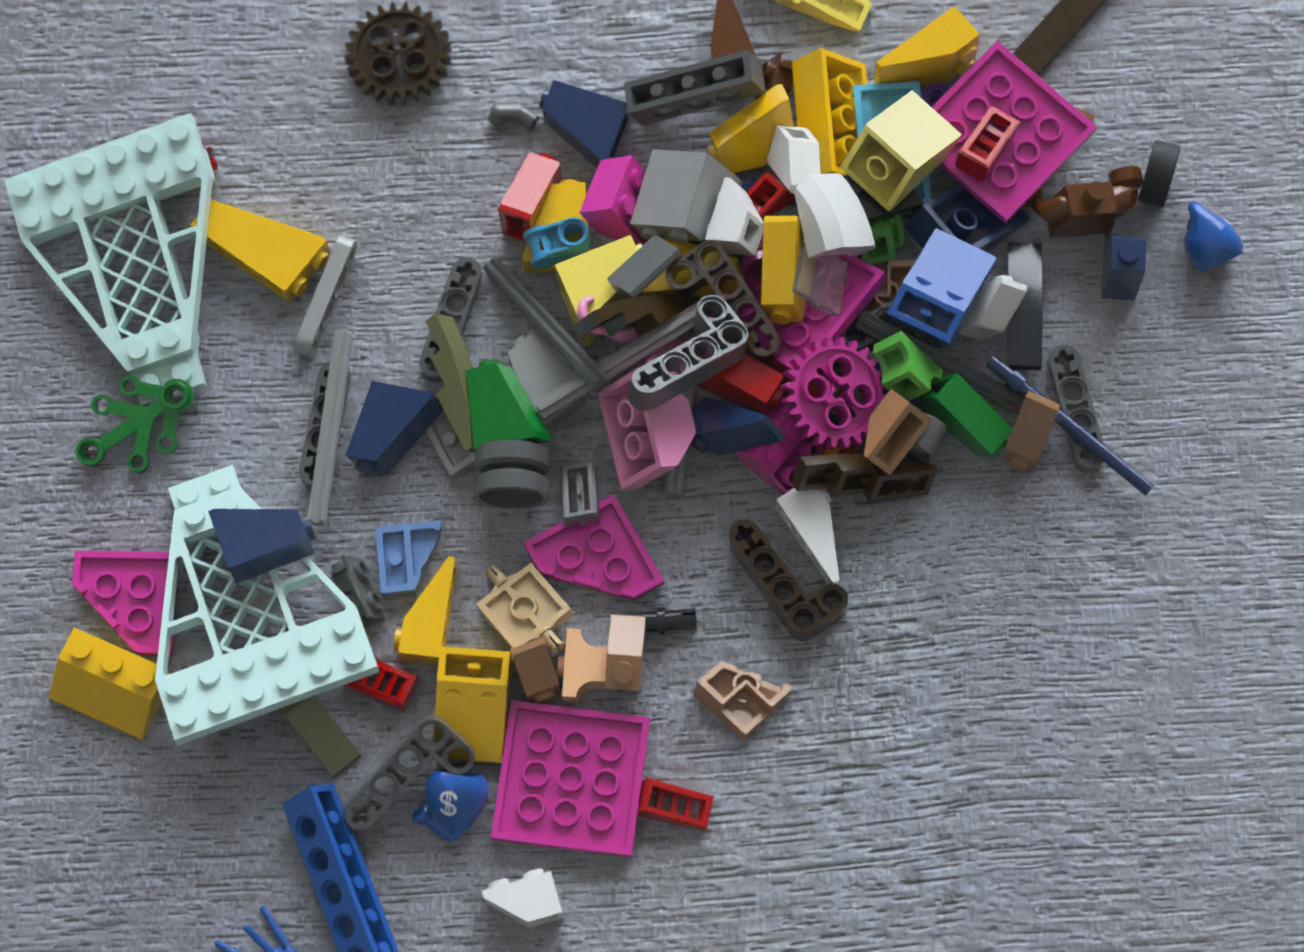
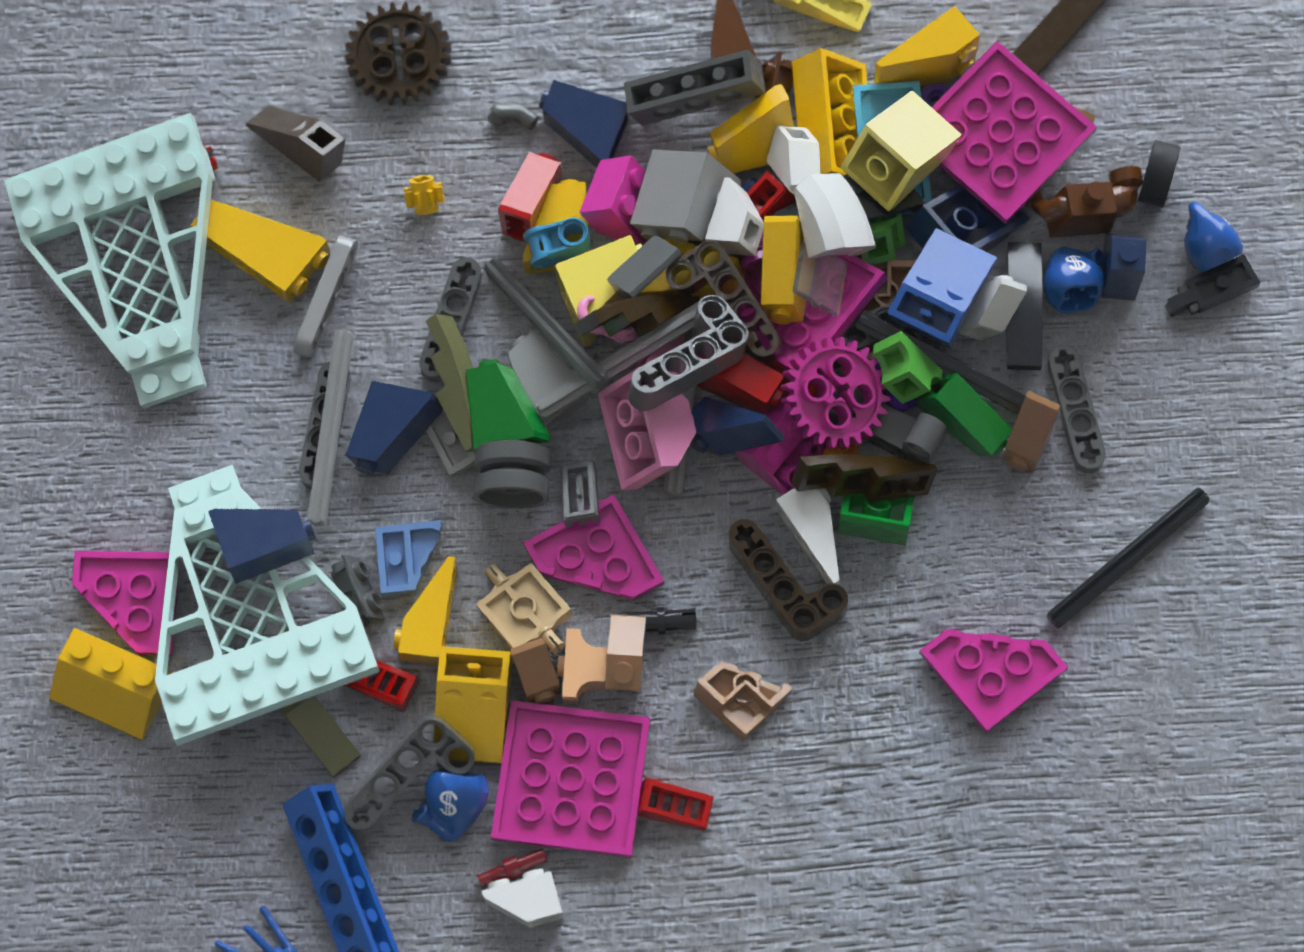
green plant [76,376,194,472] -> none
medium nougat slope [864,389,932,475] -> none
red slope [955,106,1020,181] -> none
dark blue bar [986,355,1154,496] -> none
none -> dark brown slope [245,106,345,182]
none -> yellow gear [403,175,445,215]
none -> dark red bar [477,848,548,888]
none -> green slope [838,493,915,546]
none -> dark pink plate [919,629,1068,733]
none -> blue piece [1044,246,1105,314]
none -> black axle [1047,487,1210,628]
none -> black hinge [1165,254,1261,317]

